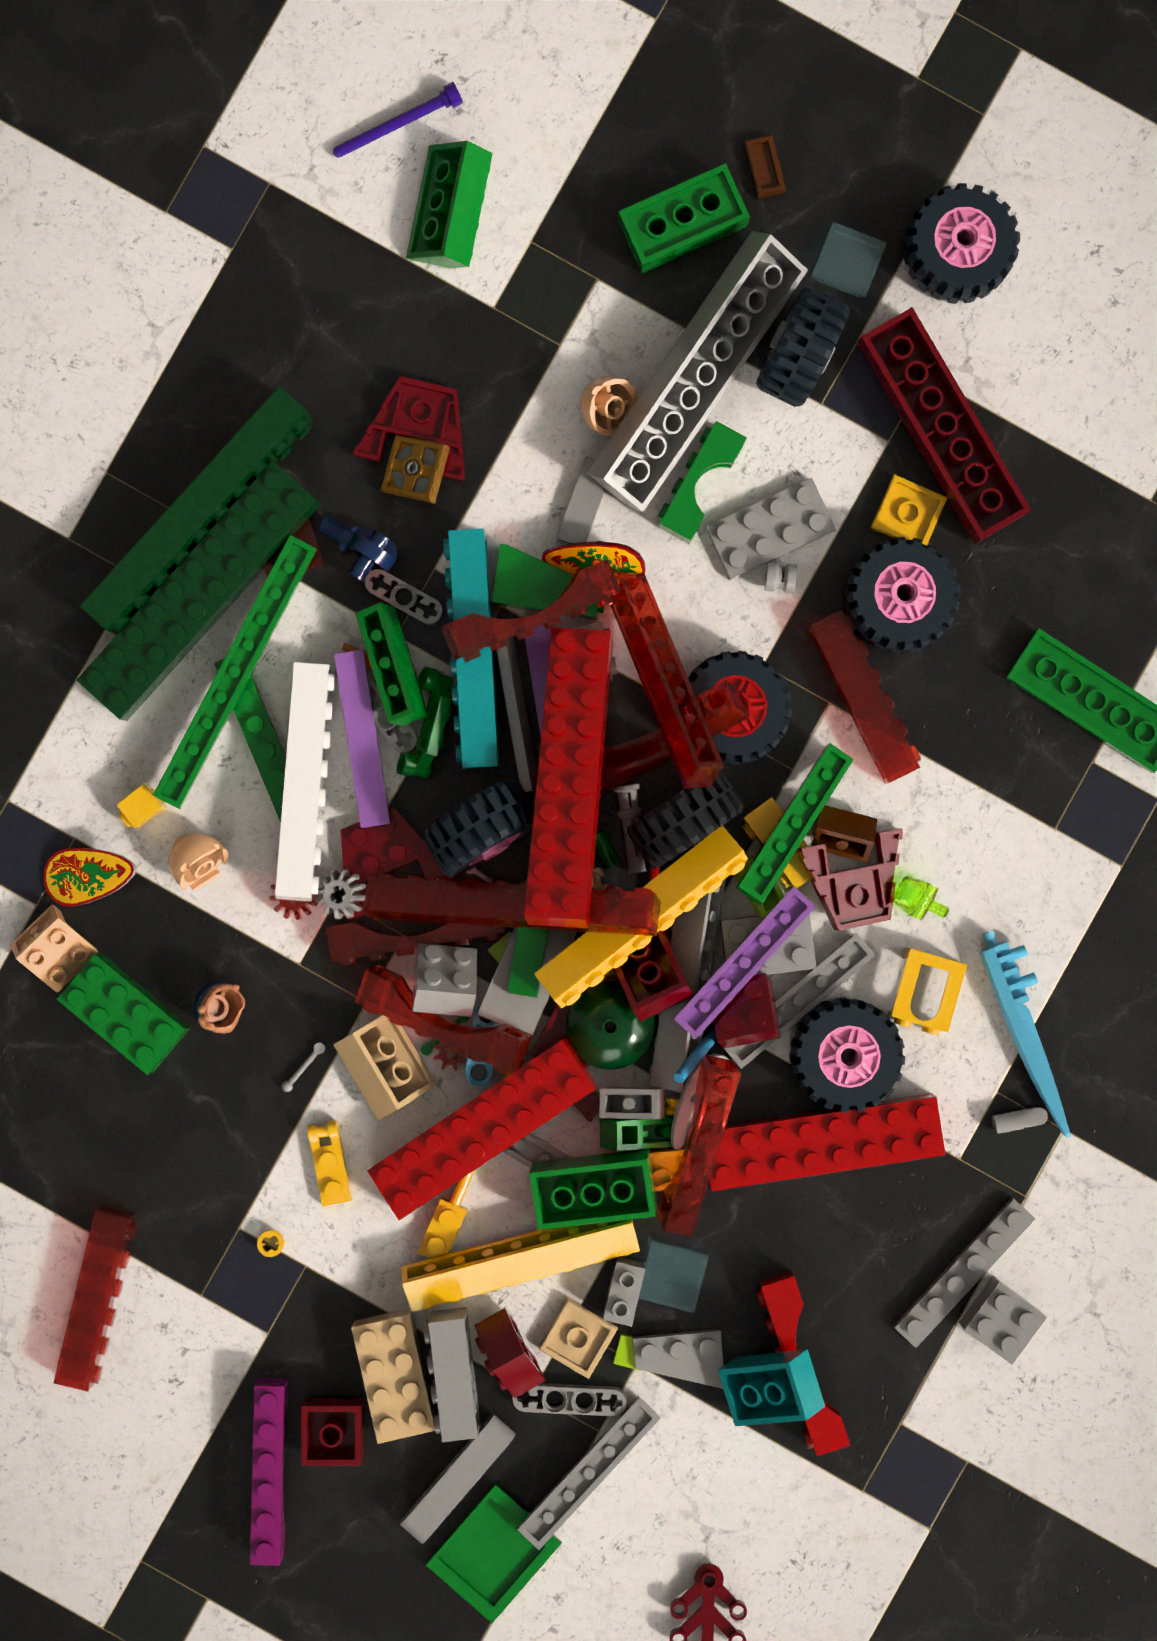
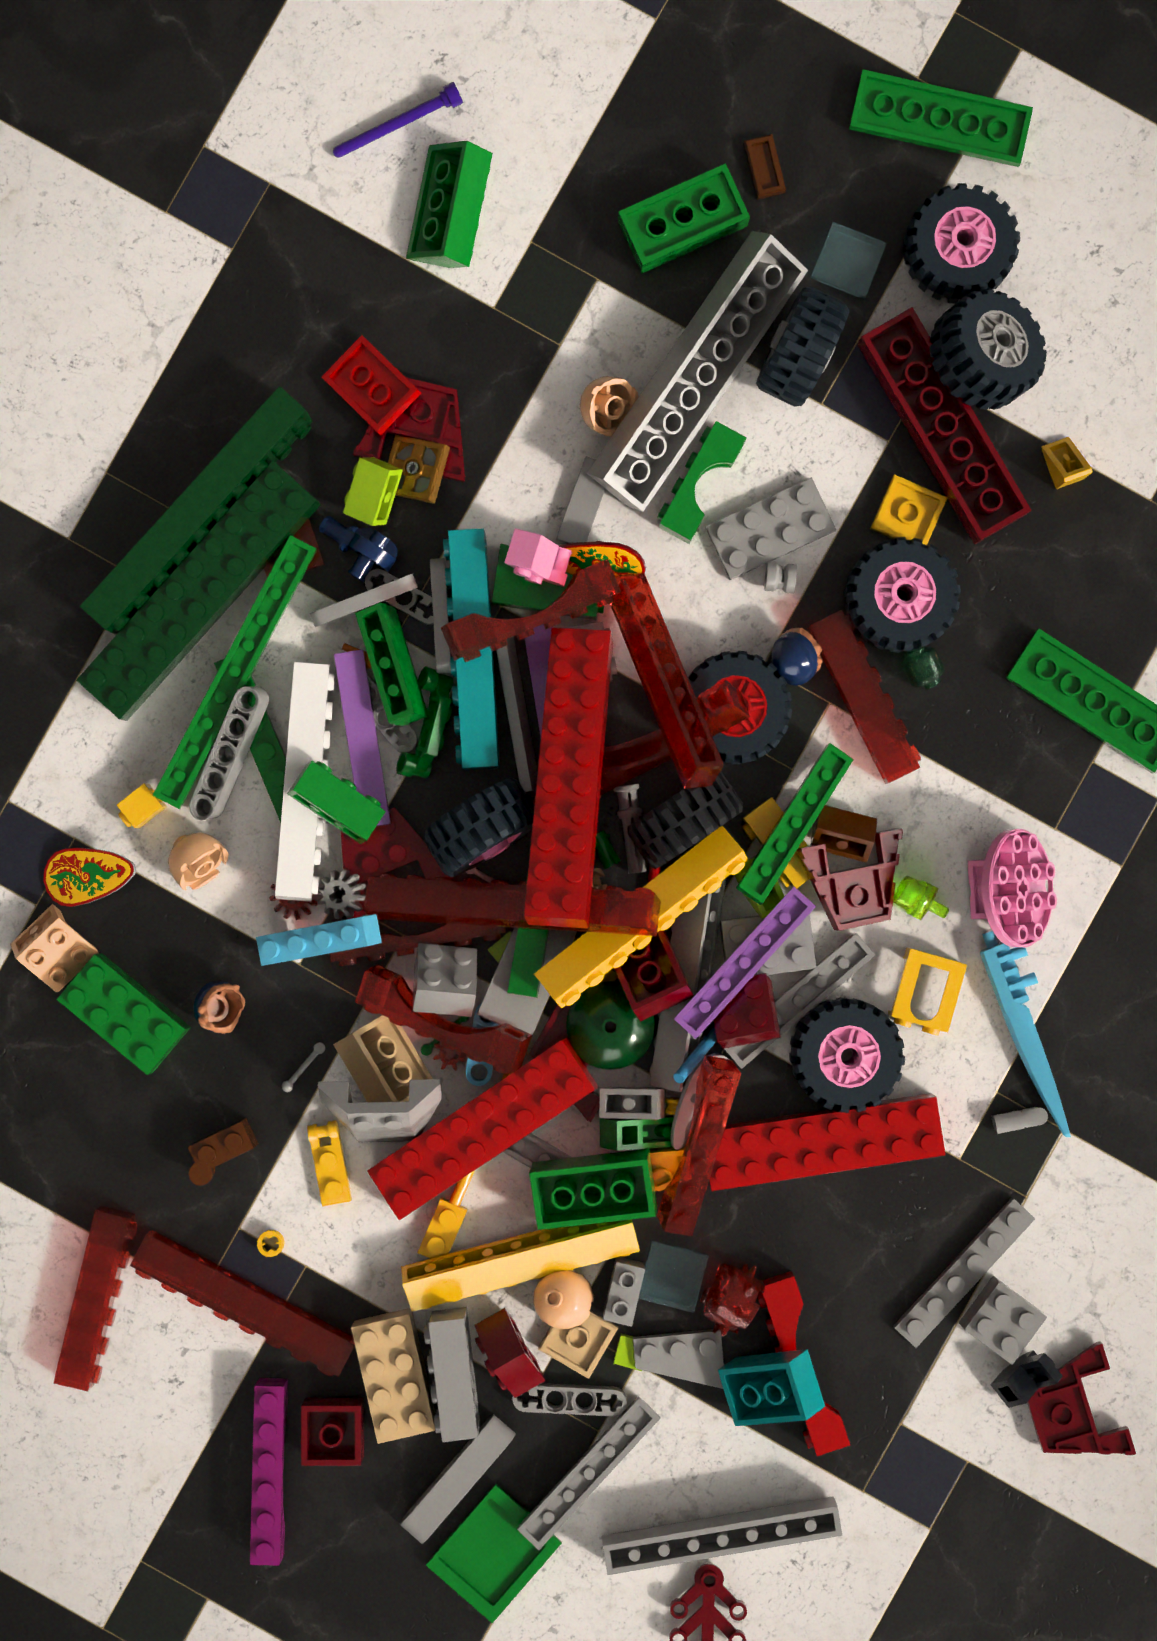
none -> clear red brick [130,1230,355,1377]
none -> reddish brown hinge [188,1118,259,1186]
none -> light grey beam [189,686,269,821]
none -> medium azure arch [256,914,382,966]
none -> green brick [287,761,386,844]
none -> light grey beam [310,574,418,627]
none -> light grey wedge [318,1079,442,1142]
none -> red plate [322,335,421,435]
none -> lime brick [343,457,403,526]
none -> light grey beam [430,558,451,673]
none -> bright pink hinge [504,528,572,587]
none -> light nougat cylinder [533,1270,594,1329]
none -> light grey brick [602,1496,843,1575]
none -> clear red brick [700,1263,765,1336]
none -> dark blue hair [772,628,822,686]
none -> green plate [849,69,1033,167]
none -> clear green head [901,646,945,690]
none -> black wheel [930,290,1047,410]
none -> bright pink bracket [968,829,1057,947]
none -> black brick [990,1350,1063,1408]
none -> dark red wing [1027,1341,1136,1455]
none -> yellow slope [1041,437,1092,489]

